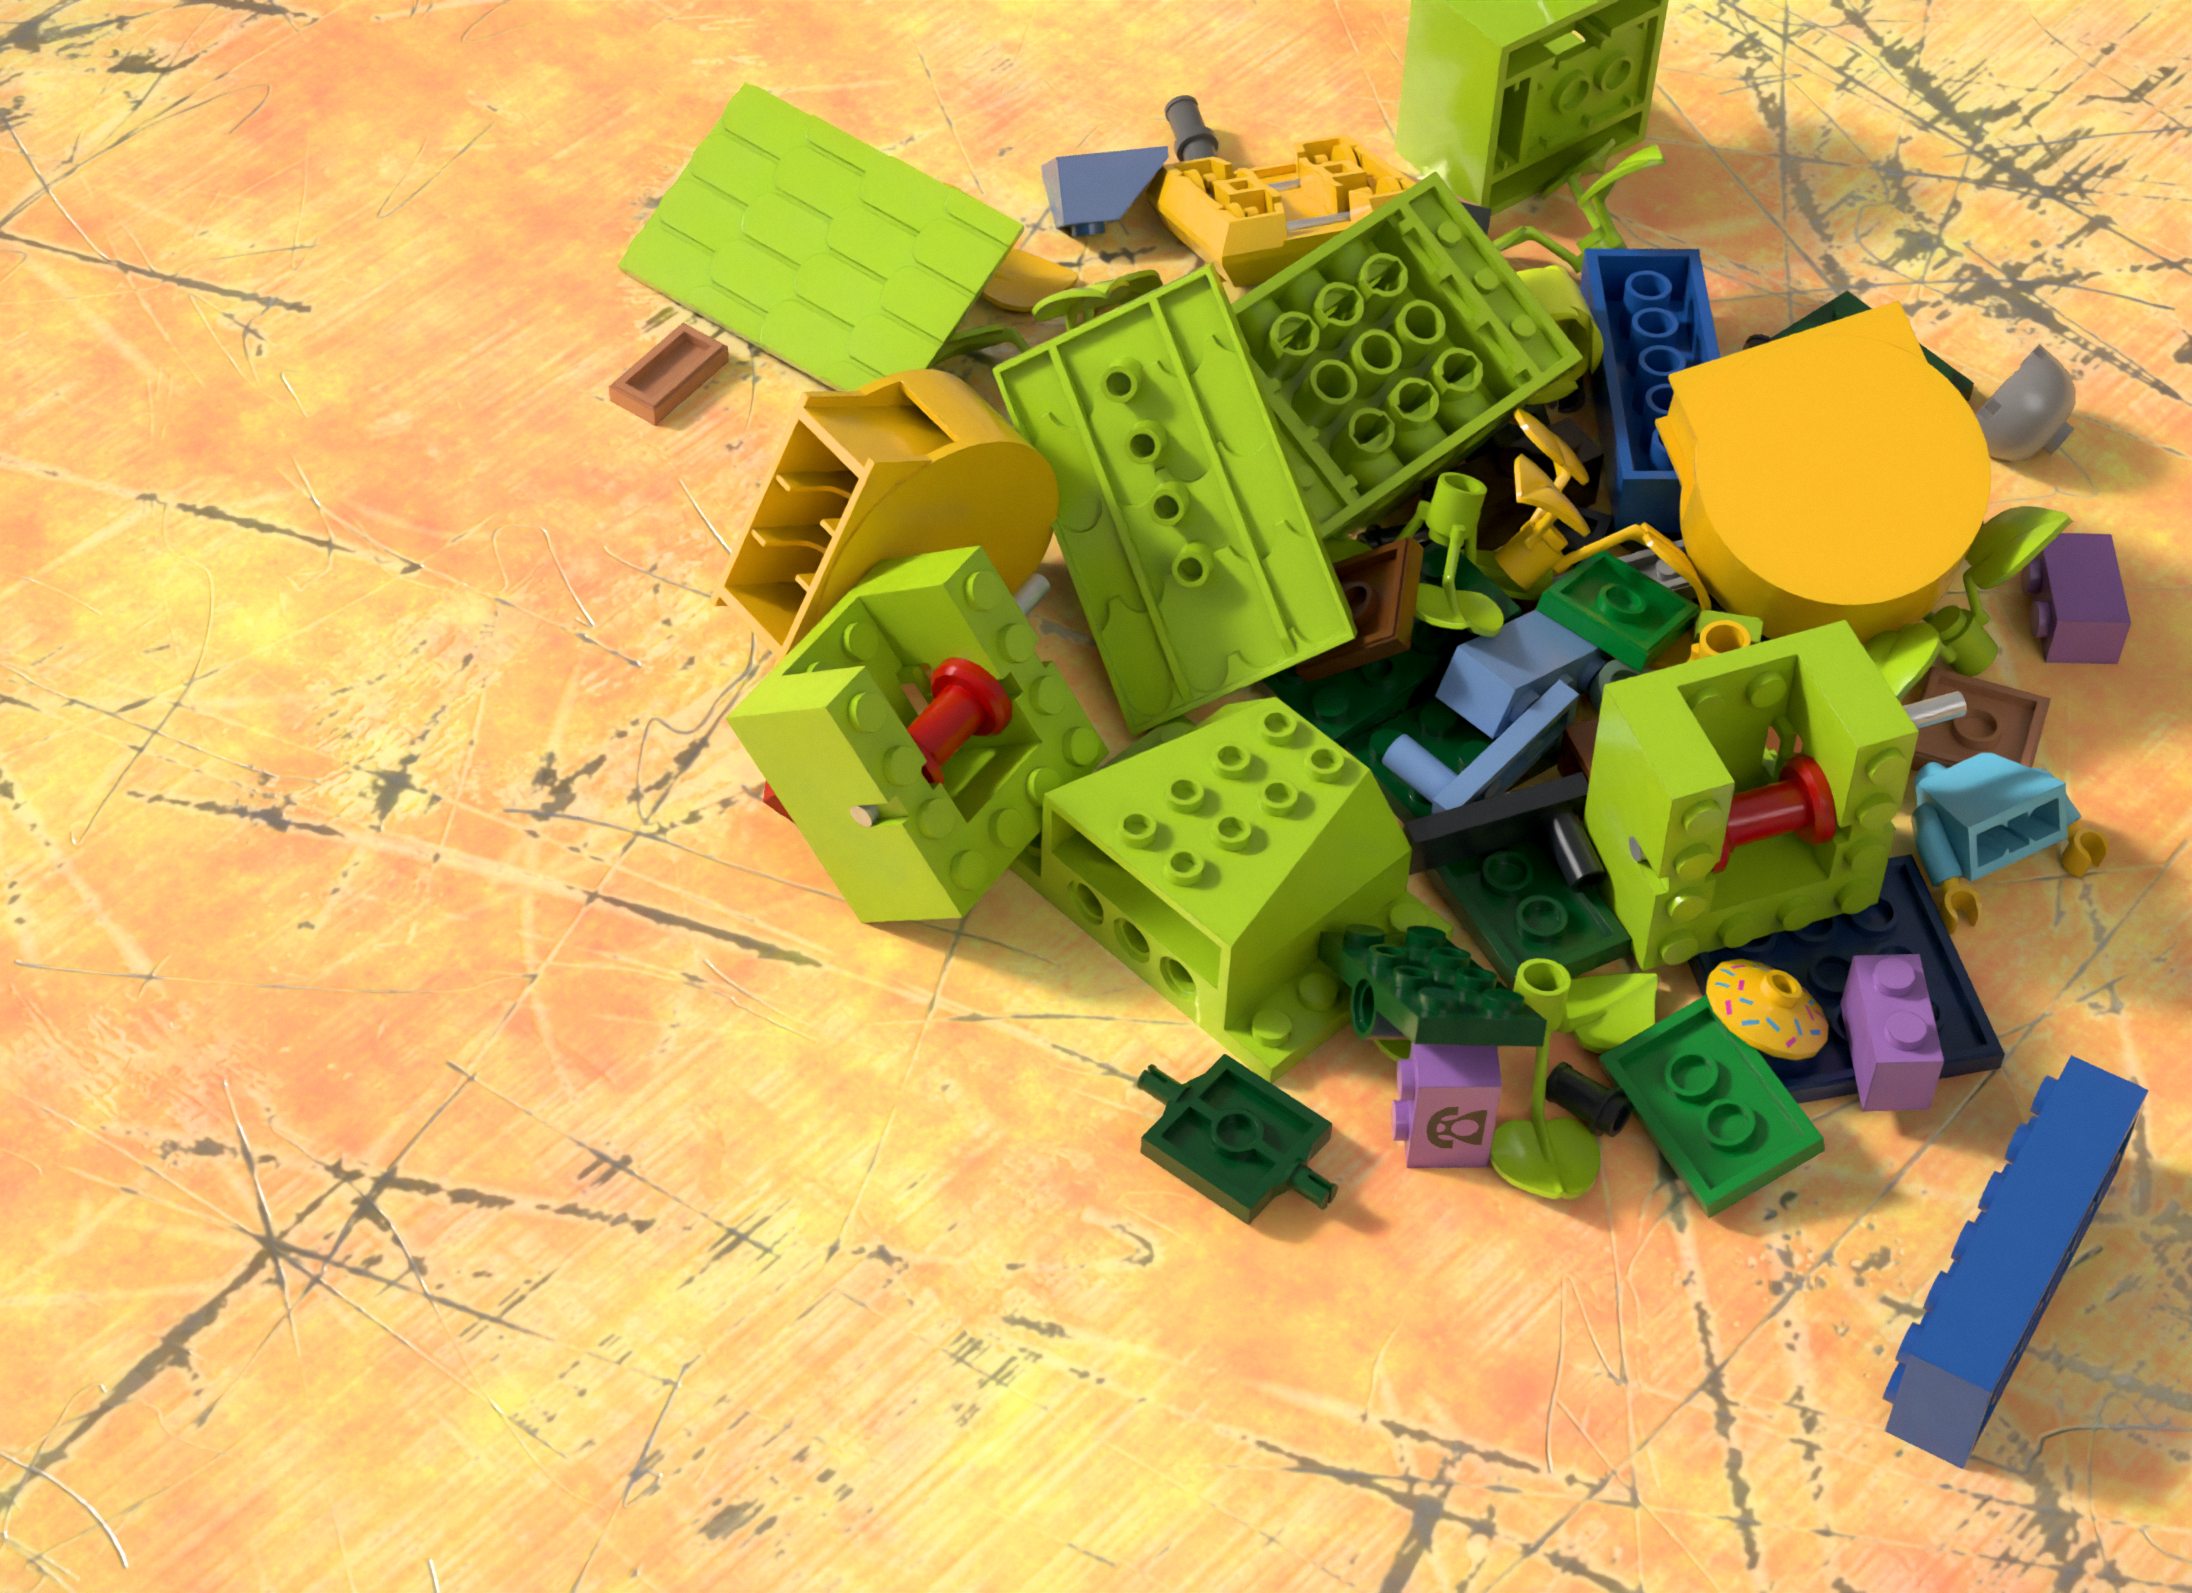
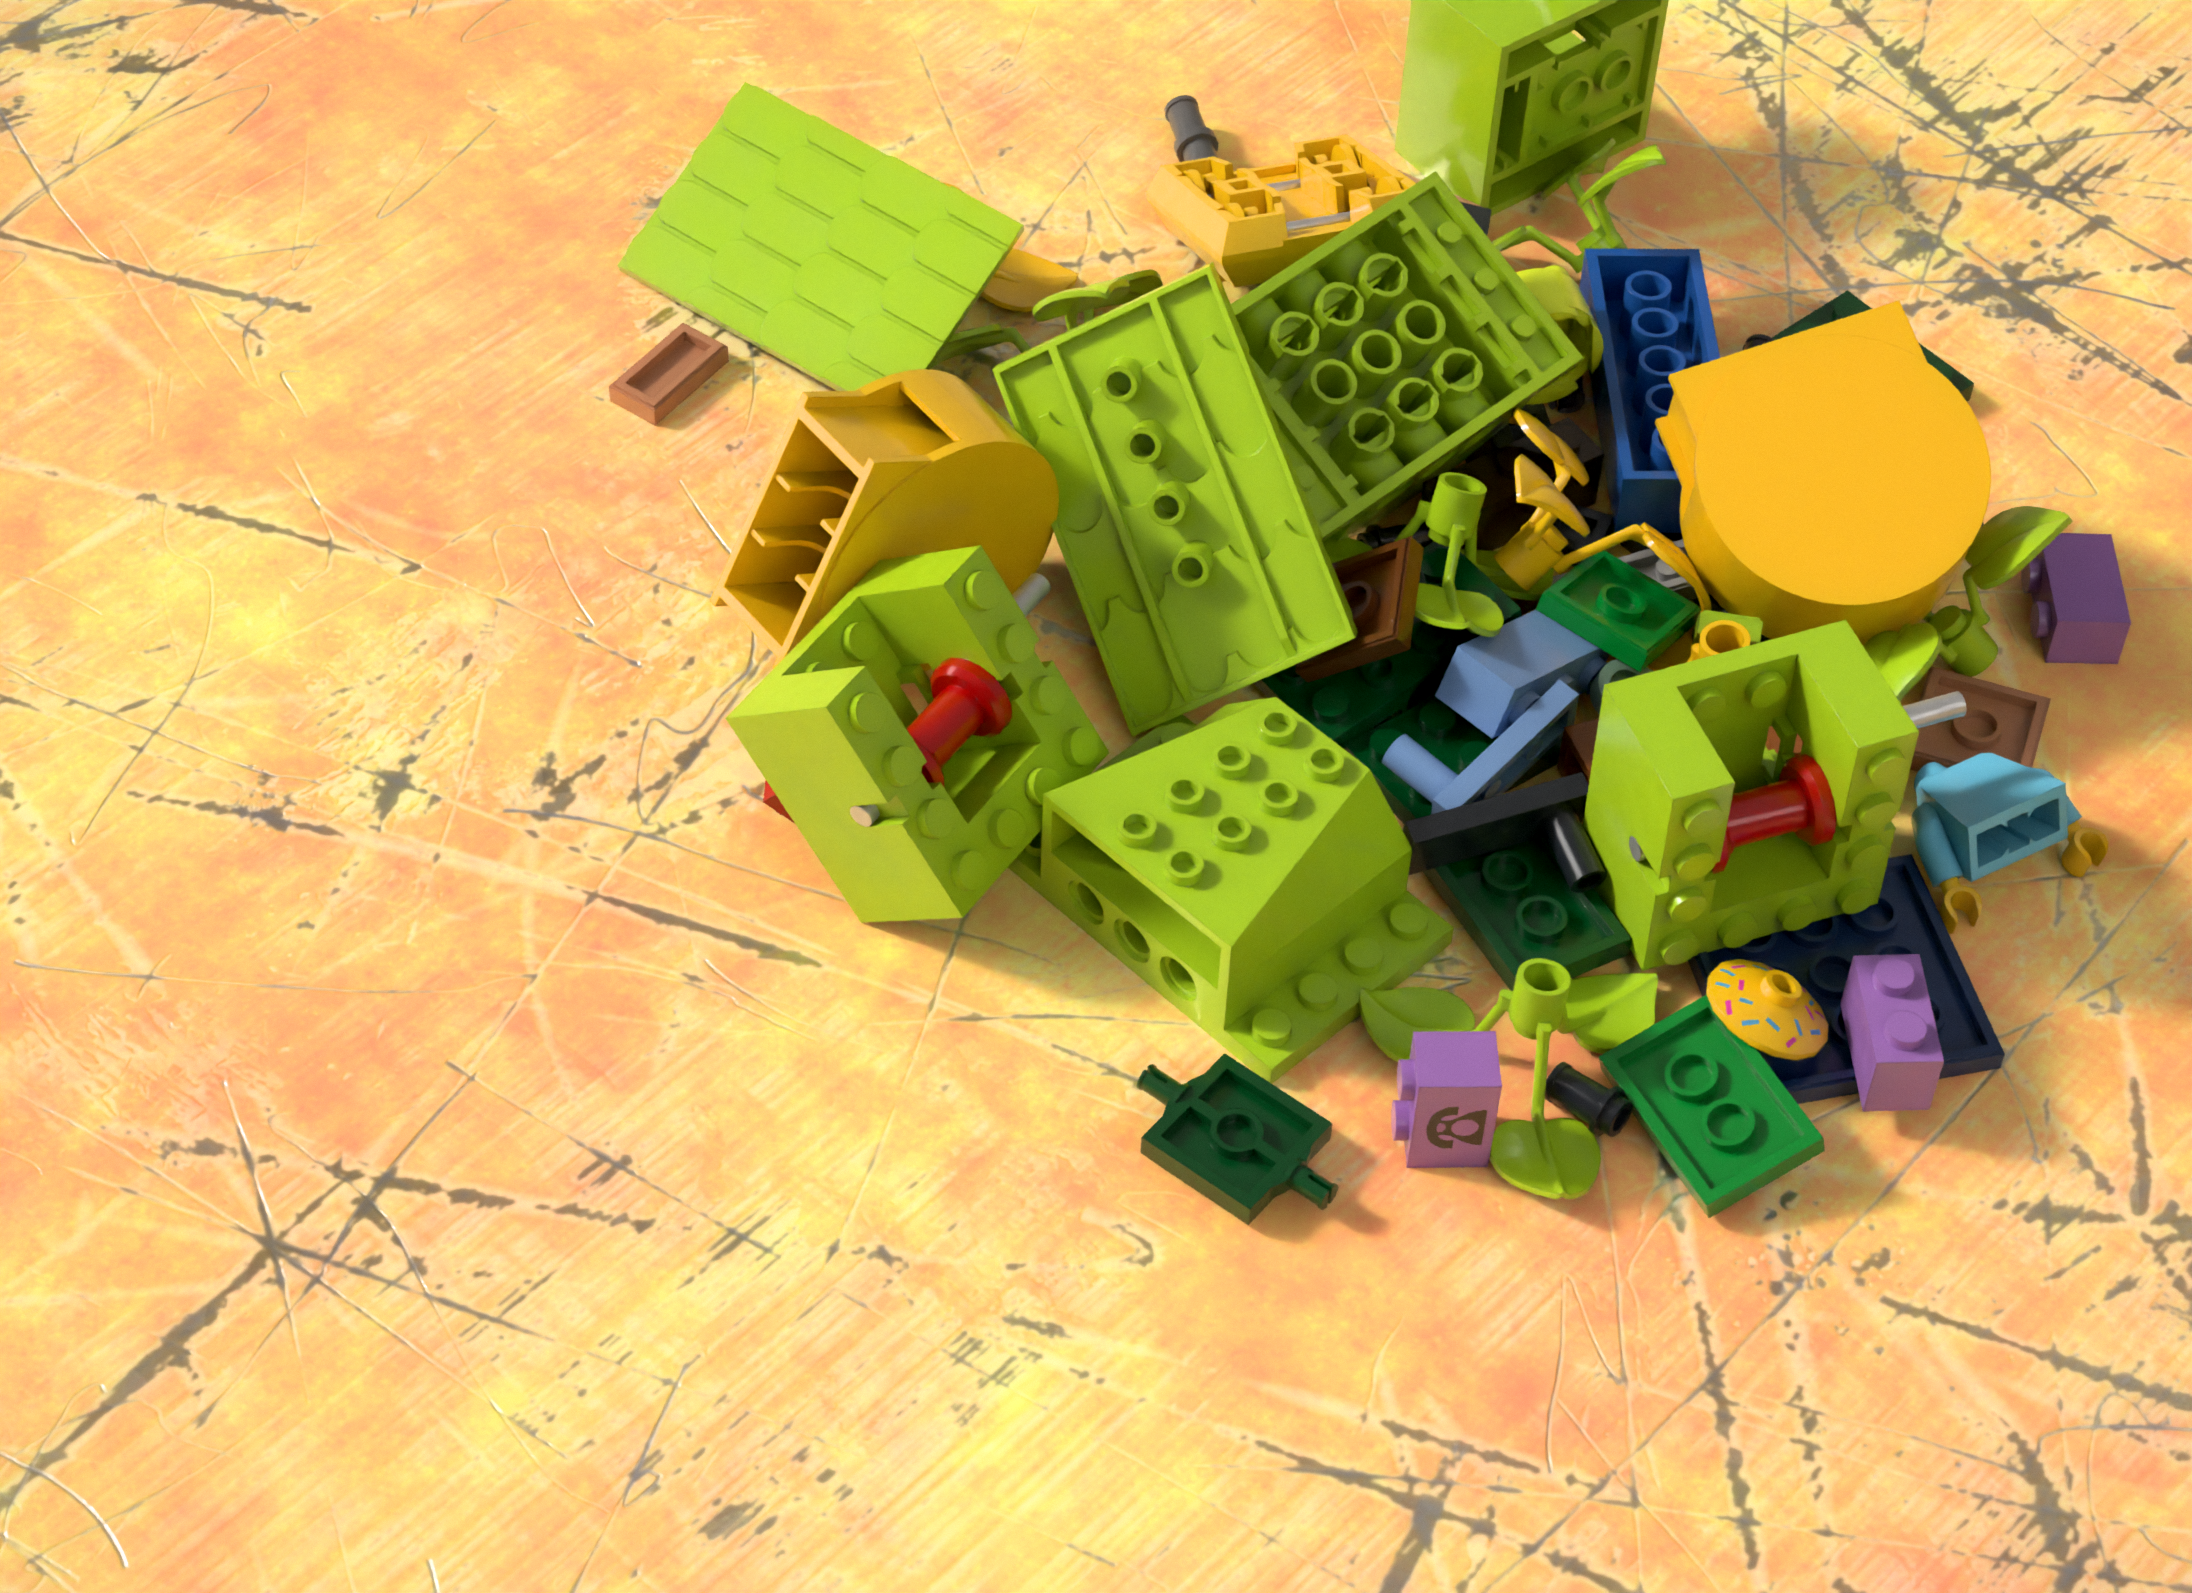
slope [1041,146,1169,237] -> none
dark green plate [1317,924,1547,1047] -> none
blue brick [1882,1055,2149,1470] -> none
light grey cylinder [1975,344,2076,462] -> none

